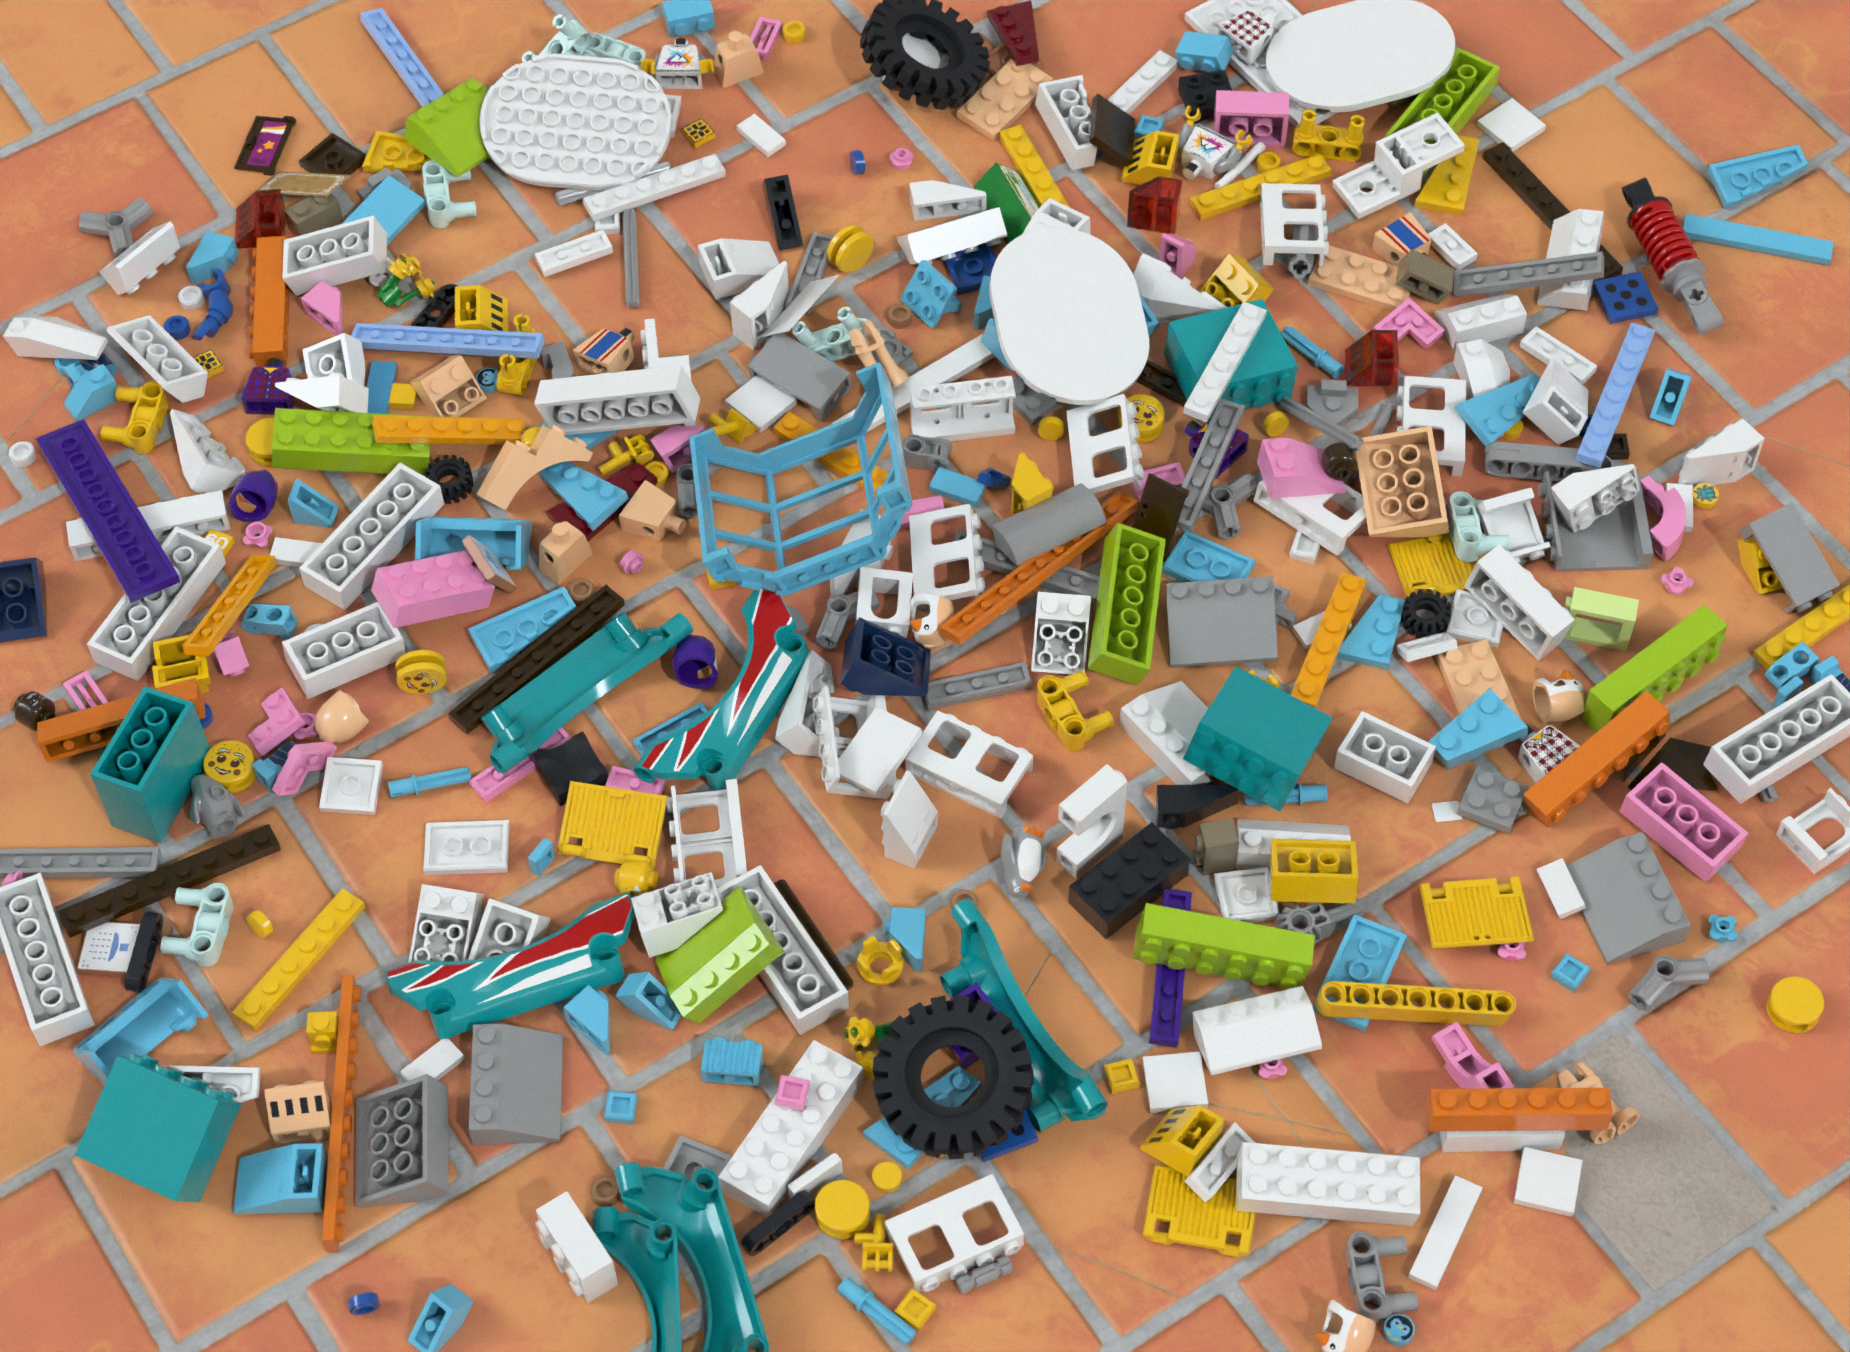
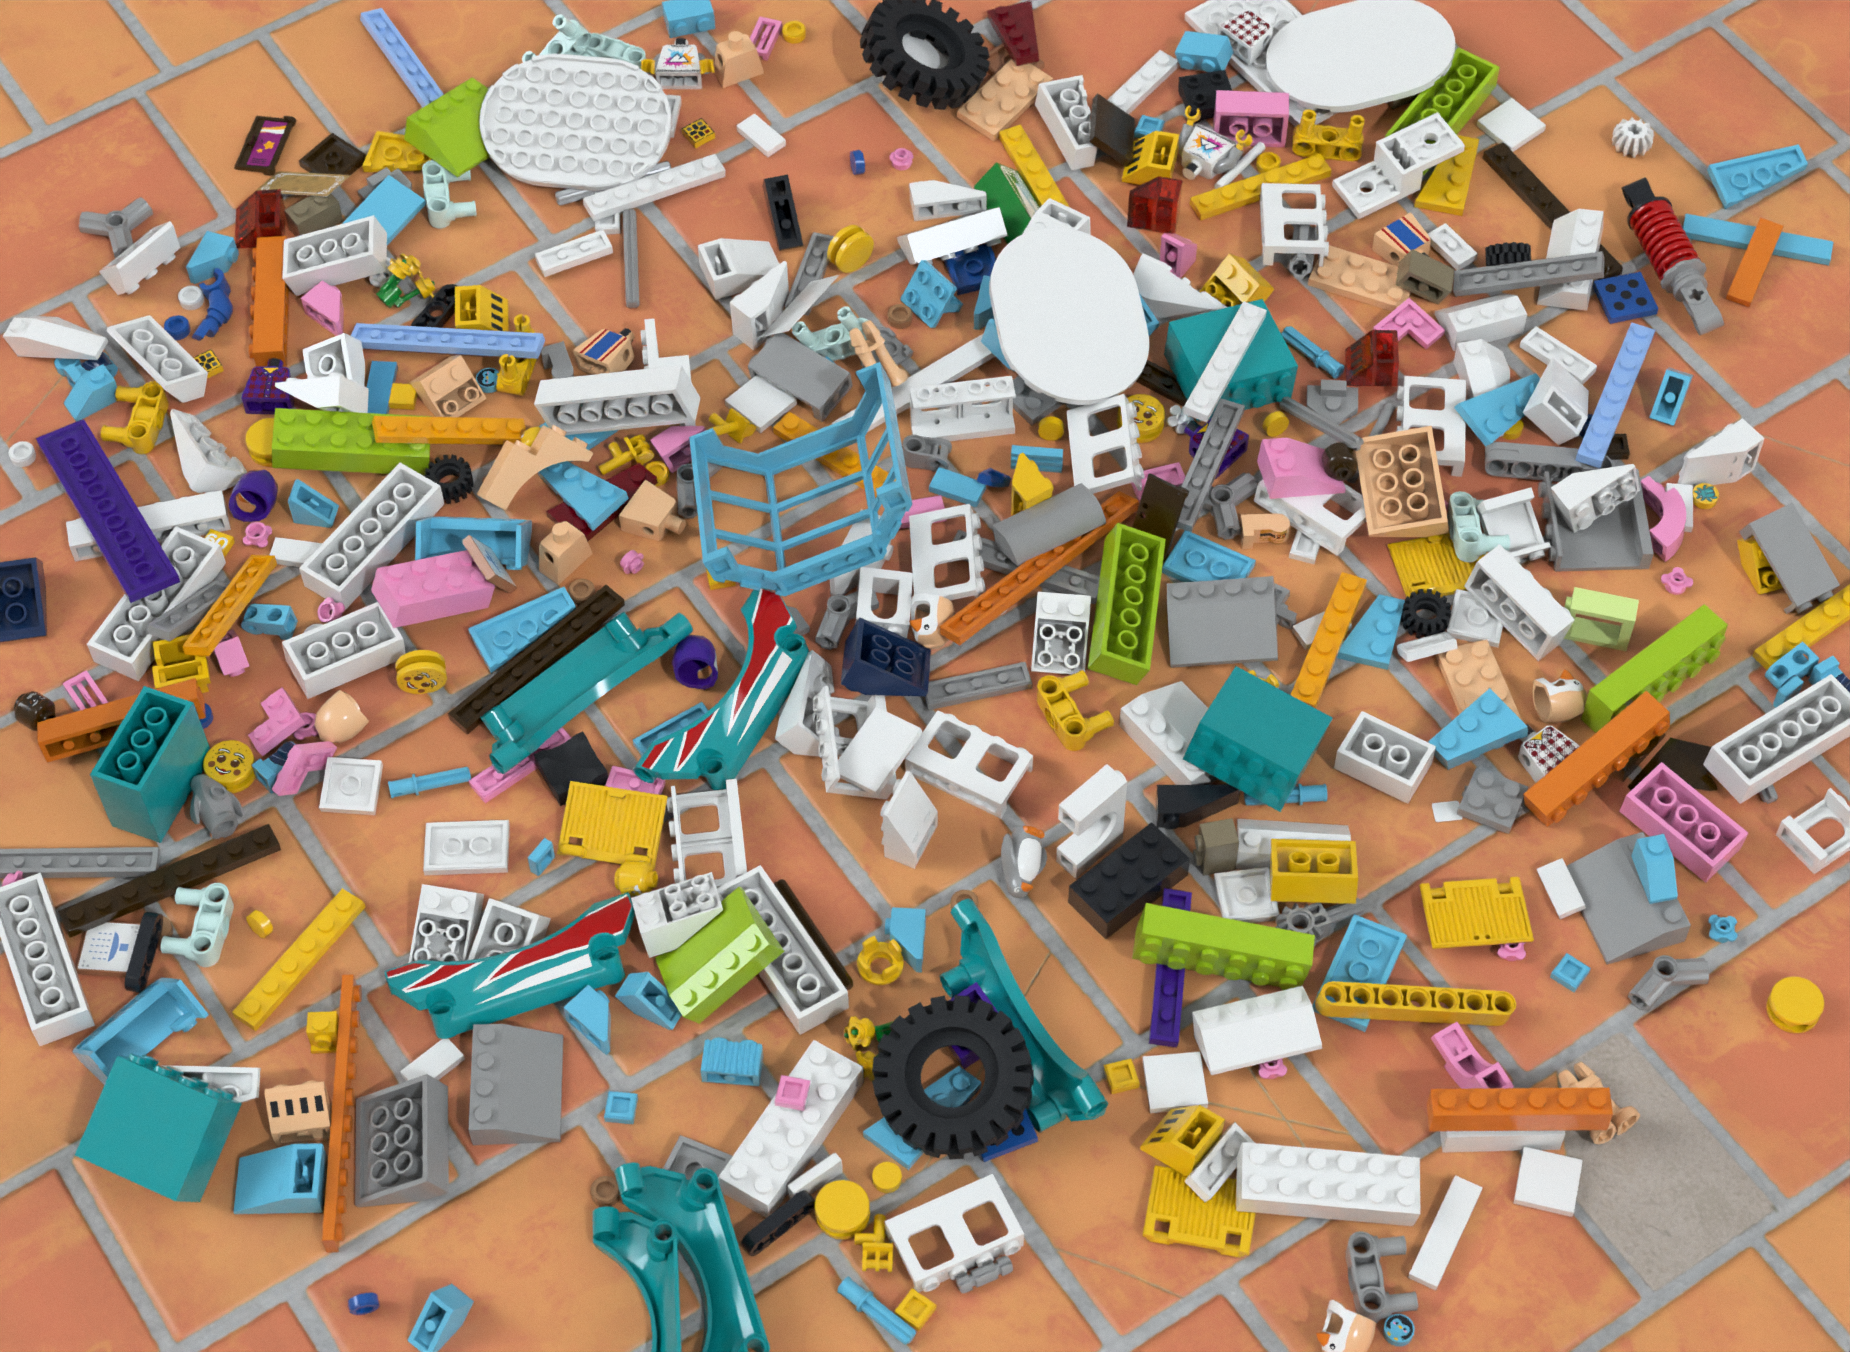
white brick [535,1191,618,1304] -> none
none -> light grey plate [148,580,228,641]
none -> bright pink plate [318,597,345,622]
none -> medium azure tile [1011,445,1063,473]
none -> white plant [1167,405,1194,434]
none -> light nougat leg [1240,513,1290,550]
none -> black tyre [1485,242,1531,267]
none -> white gear [1612,117,1654,158]
none -> medium azure slope [1631,834,1678,904]
none -> orange tile [1726,217,1784,307]

